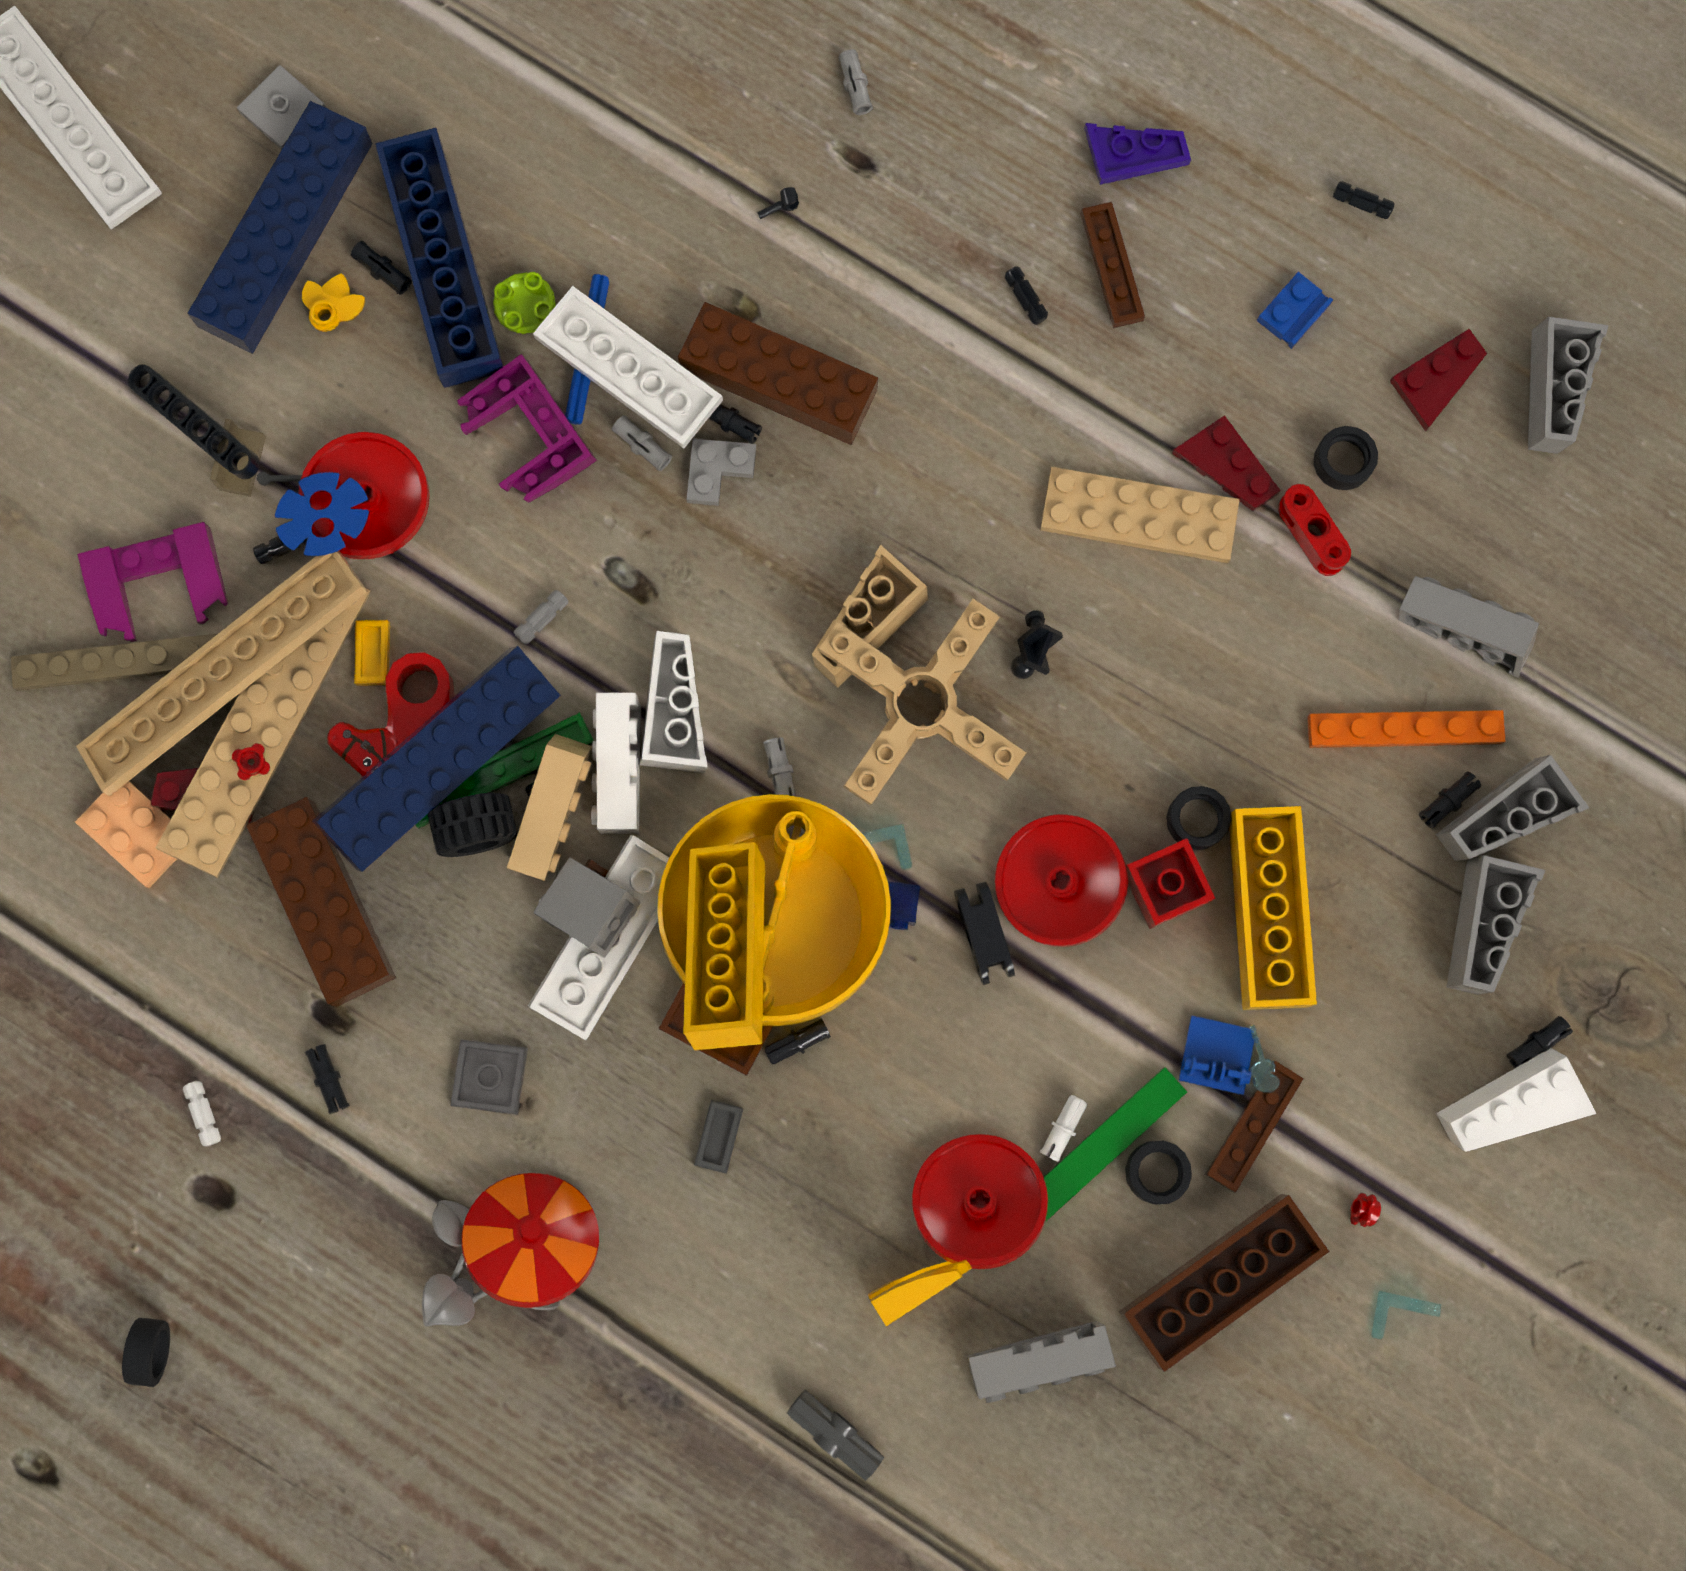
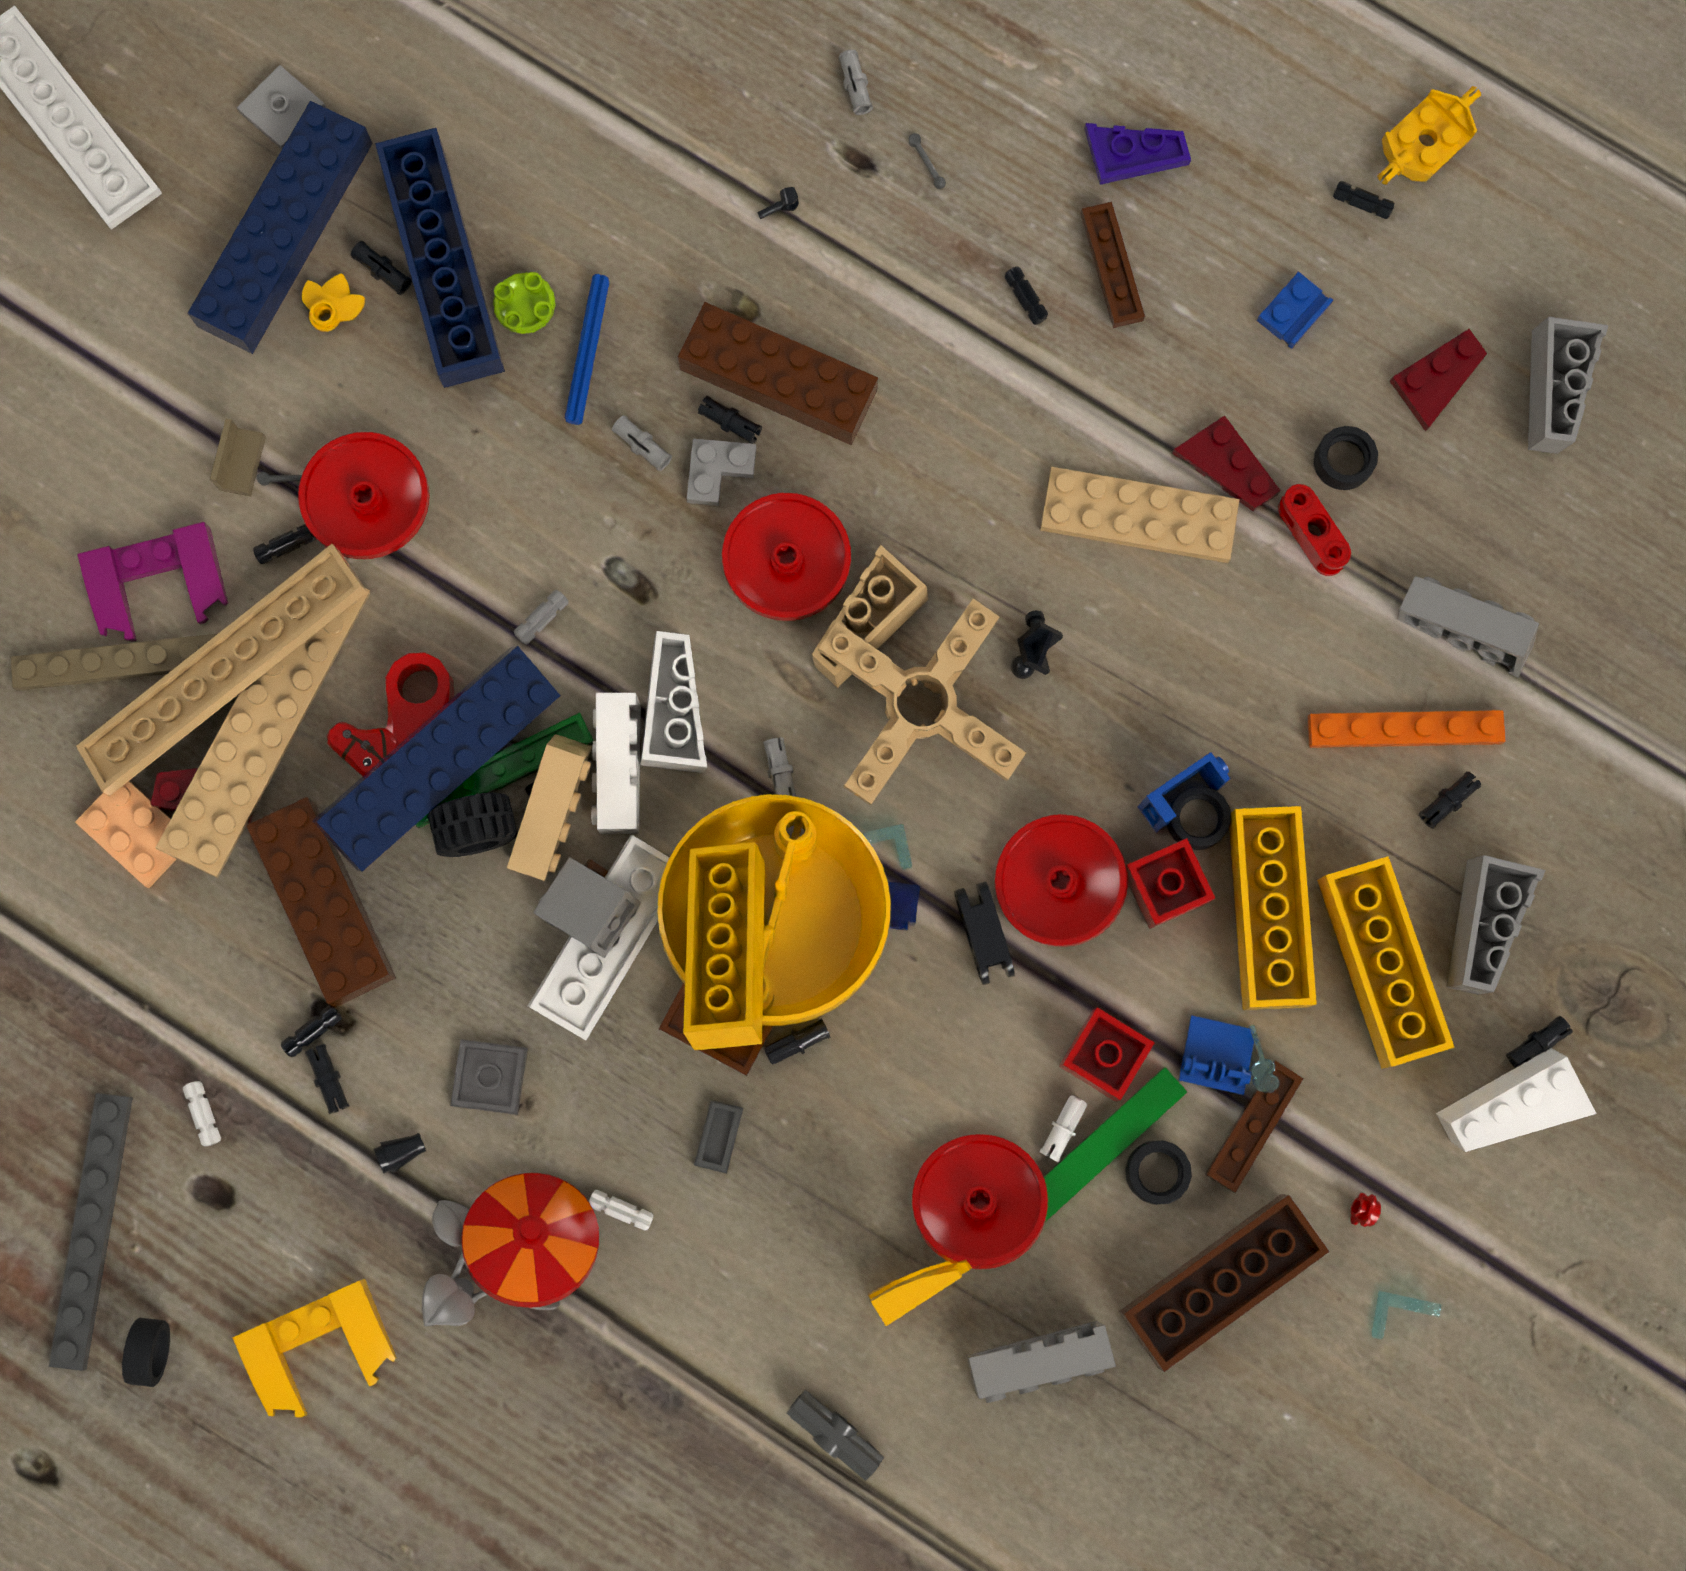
black beam [128,364,260,479] -> none
red plate [232,743,270,781] -> none
blue piece [275,472,369,556] -> none
yellow tile [354,620,390,686] -> none
magenta wedge [457,354,597,503] -> none
white plate [533,286,723,448] -> none
light grey wedge [1436,755,1589,861] -> none
none -> dark grey plate [48,1093,133,1371]
none -> yellow wedge [232,1279,397,1418]
none -> black axle [281,1005,342,1057]
none -> black cone [373,1133,426,1173]
none -> white axle [589,1190,653,1231]
none -> red dish [722,493,851,621]
none -> dark grey hinge [909,133,946,189]
none -> red brick [1059,1007,1155,1102]
none -> blue panel [1137,752,1231,833]
none -> yellow brick [1317,856,1454,1069]
none -> yellow plate [1377,86,1481,185]

